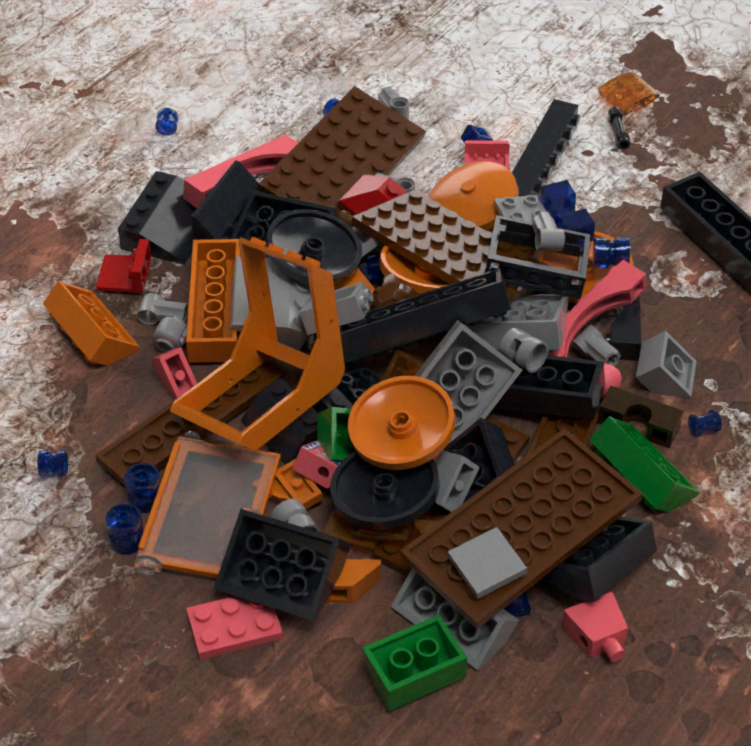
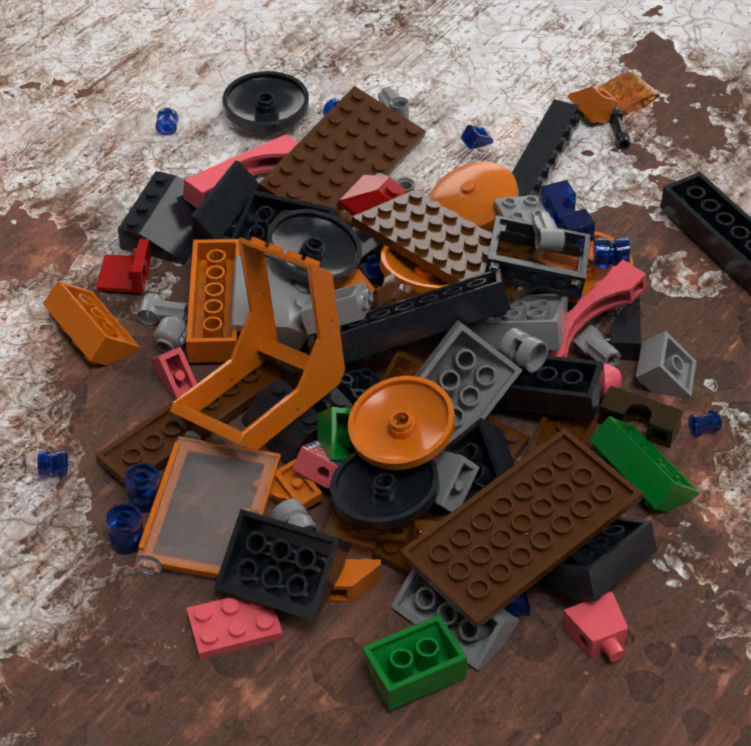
light grey tile [448,527,527,599] -> none
coral bracket [464,140,510,170] -> none
none -> black dish [222,71,309,132]
none -> orange slope [567,86,618,124]

